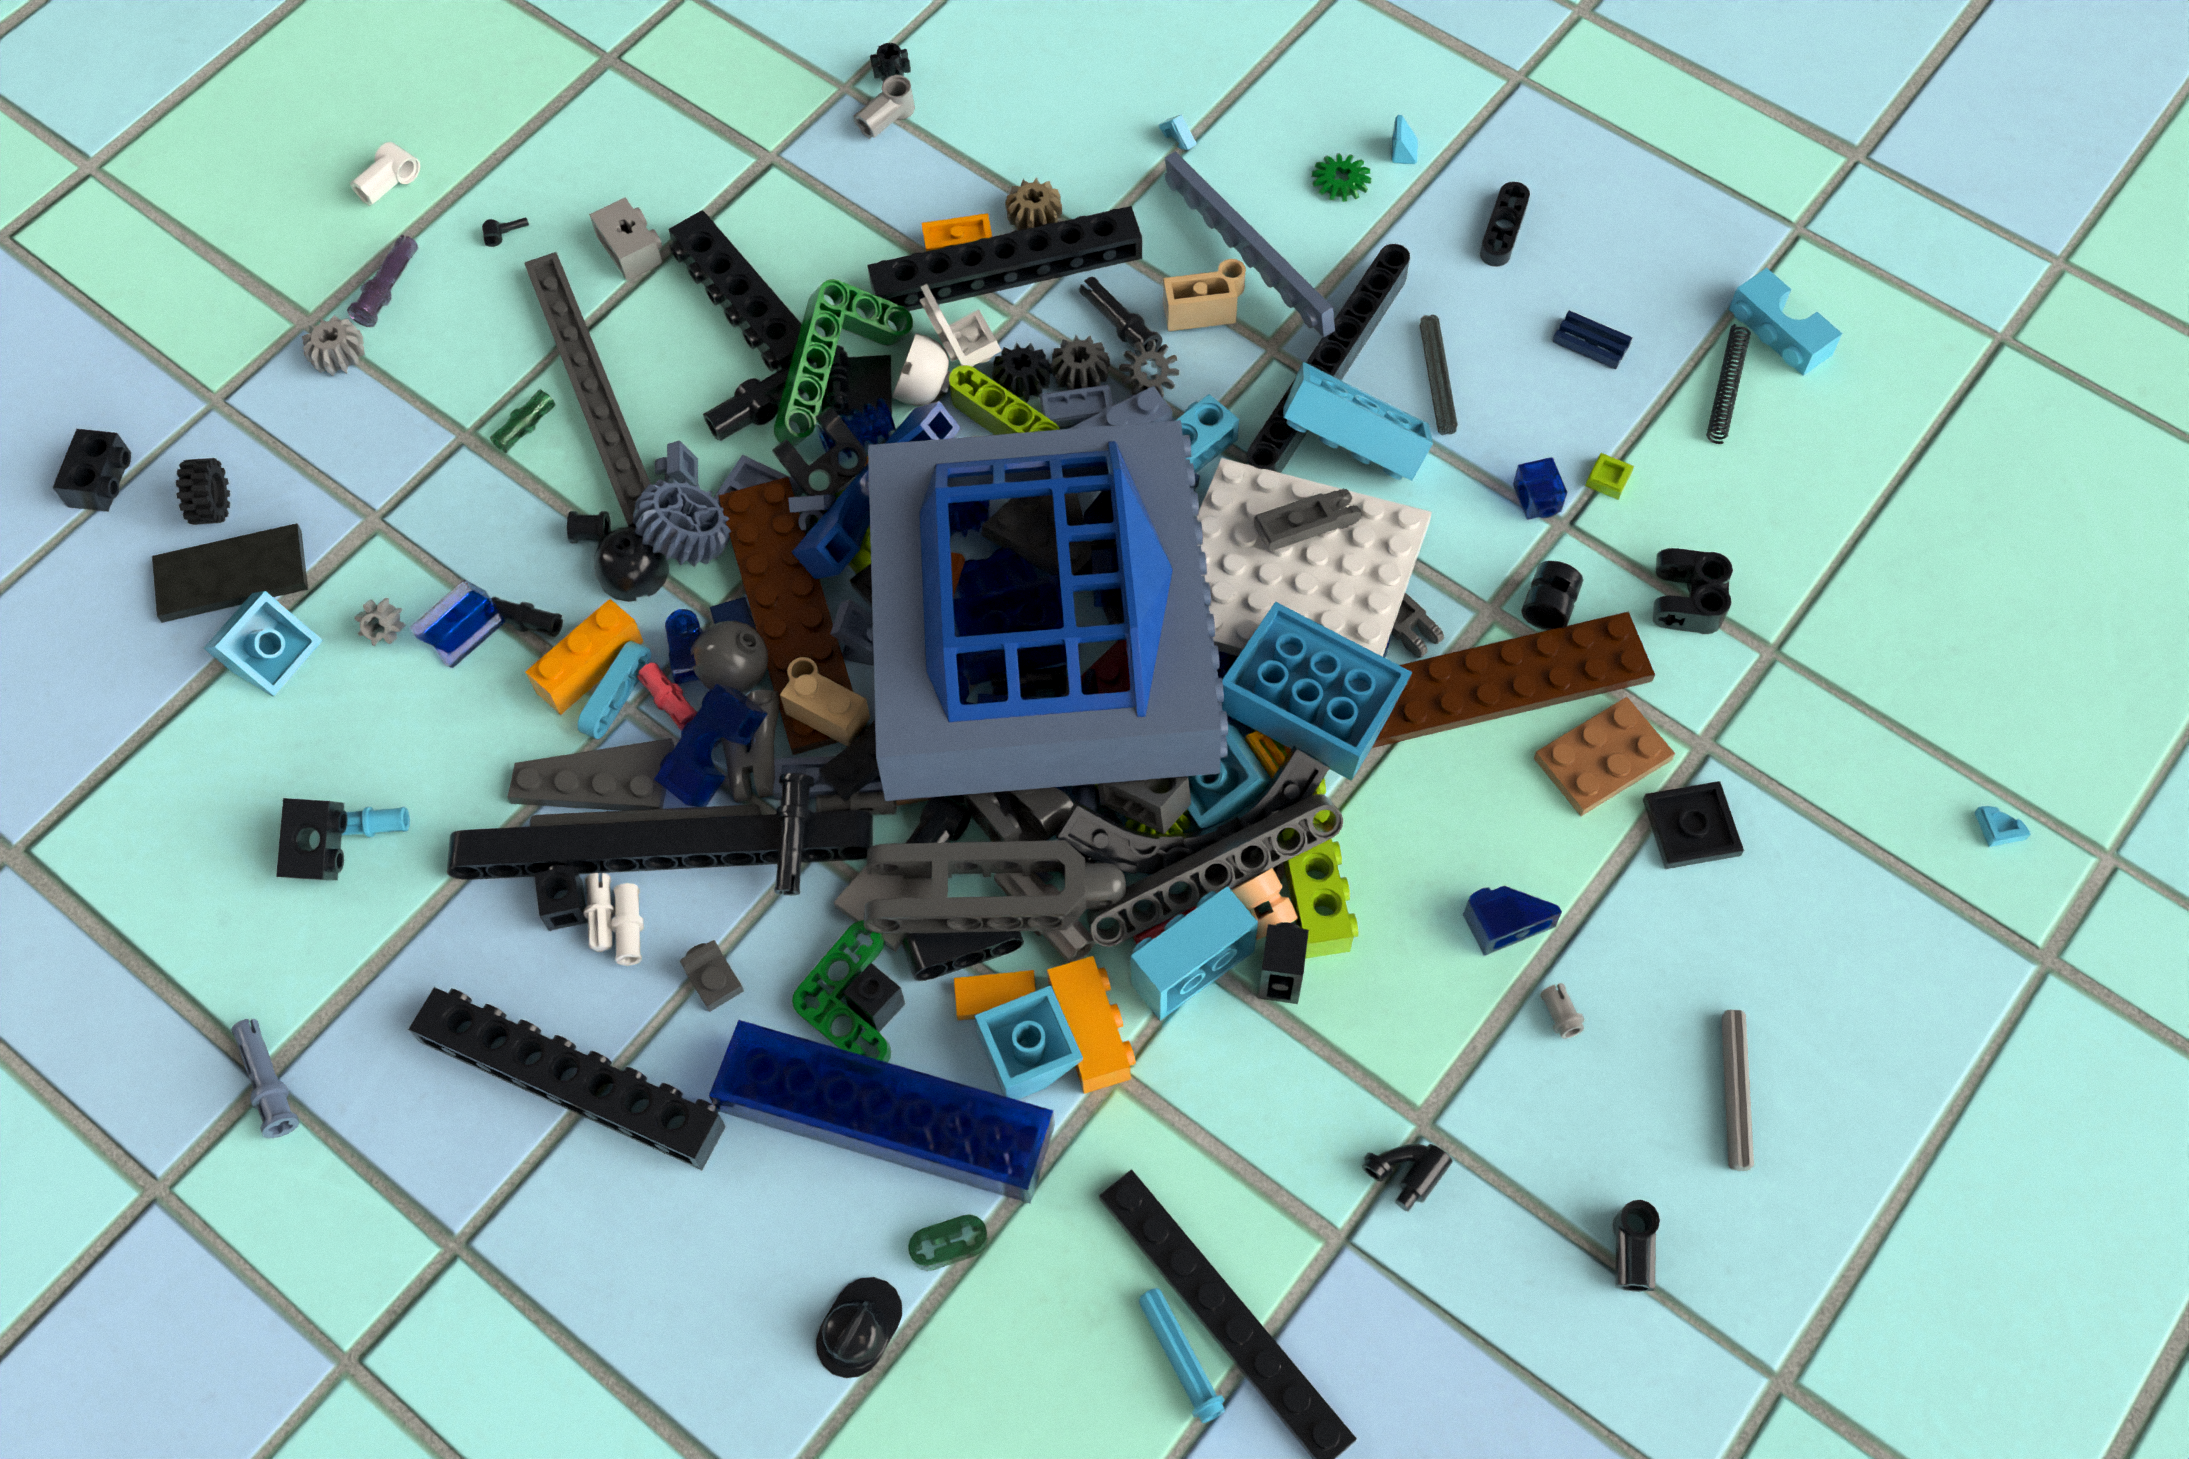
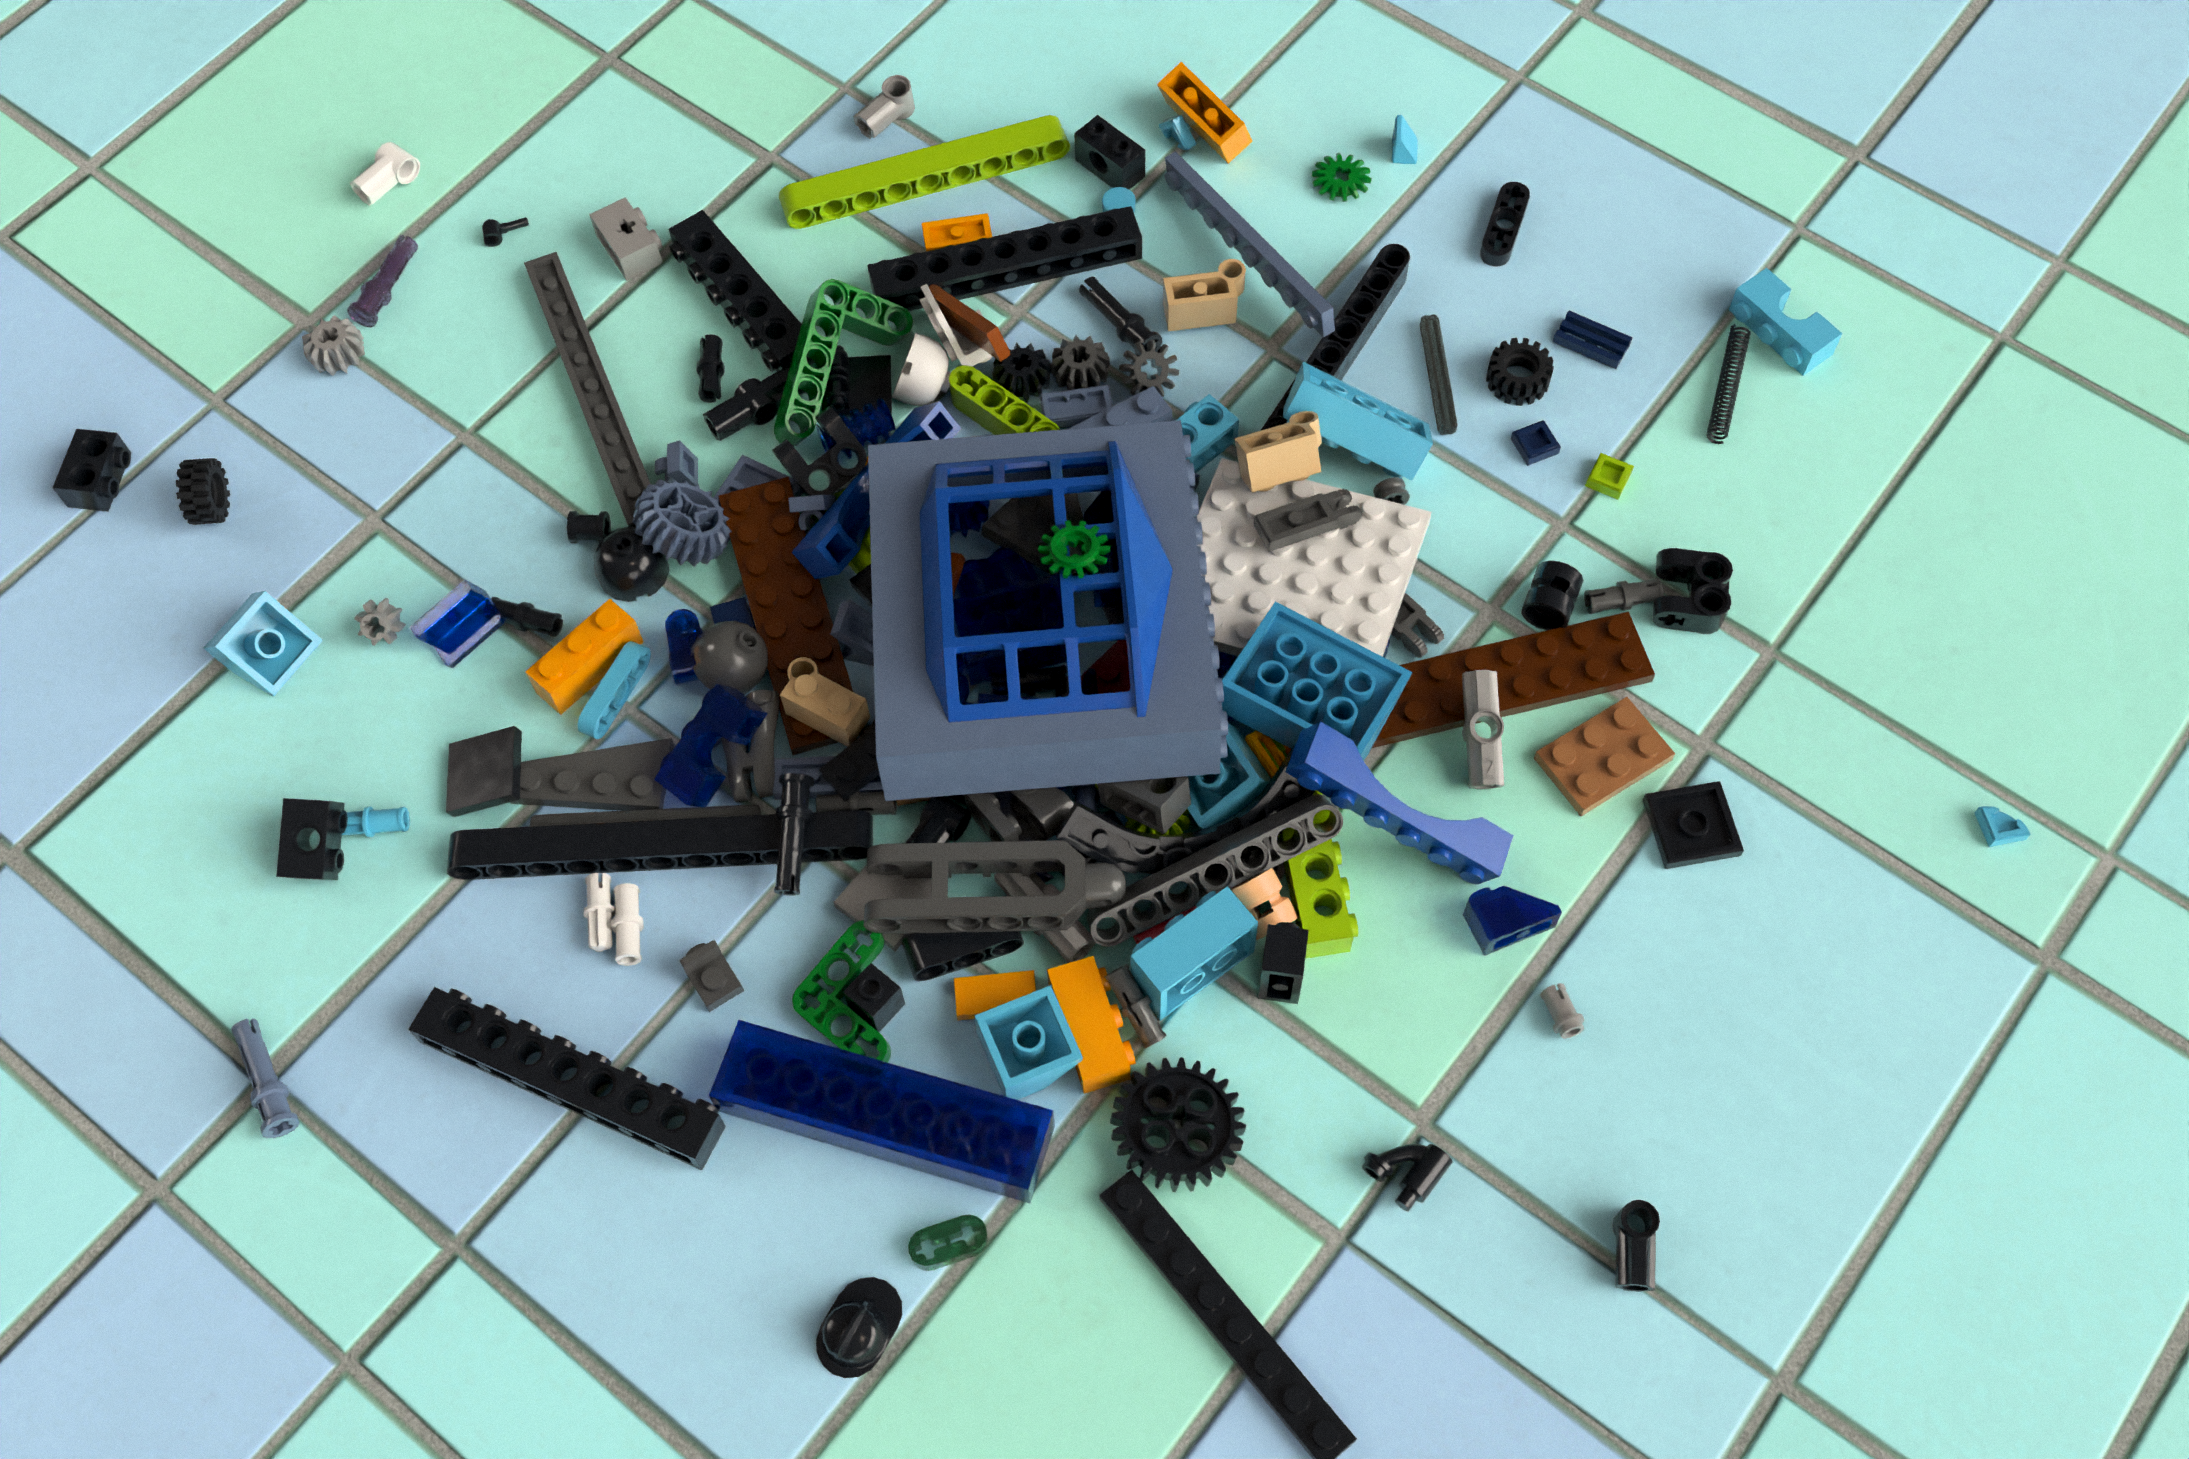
pearl dark grey tile [152,523,308,623] -> none
clear green pin [490,389,556,453] -> none
black brick [534,865,588,931] -> none
coral pin [637,662,700,731] -> none
black gear [870,43,911,82] -> none
dark tan gear [1005,177,1062,231] -> none
medium azure axle [1139,1288,1225,1423] -> none
clear blue brick [1513,457,1567,520] -> none
light grey axle [1722,1010,1754,1171] -> none
none -> black tile [446,726,522,817]
none -> black pin [696,334,725,403]
none -> lime beam [779,115,1070,229]
none -> dark orange tile [929,284,1010,362]
none -> green gear [1038,520,1110,579]
none -> black brick [1074,115,1145,190]
none -> medium azure tile [1102,187,1136,212]
none -> dark grey pin [1104,964,1167,1048]
none -> black gear [1110,1057,1246,1192]
none -> light orange brick [1157,62,1252,164]
none -> tan hinge [1234,411,1322,492]
none -> arch [1285,721,1514,884]
none -> dark grey bush [1373,477,1410,505]
none -> light grey piece [1462,670,1504,789]
none -> black tyre [1486,338,1554,406]
none -> dark blue tile [1511,420,1561,466]
none -> dark grey pin [1584,578,1664,614]

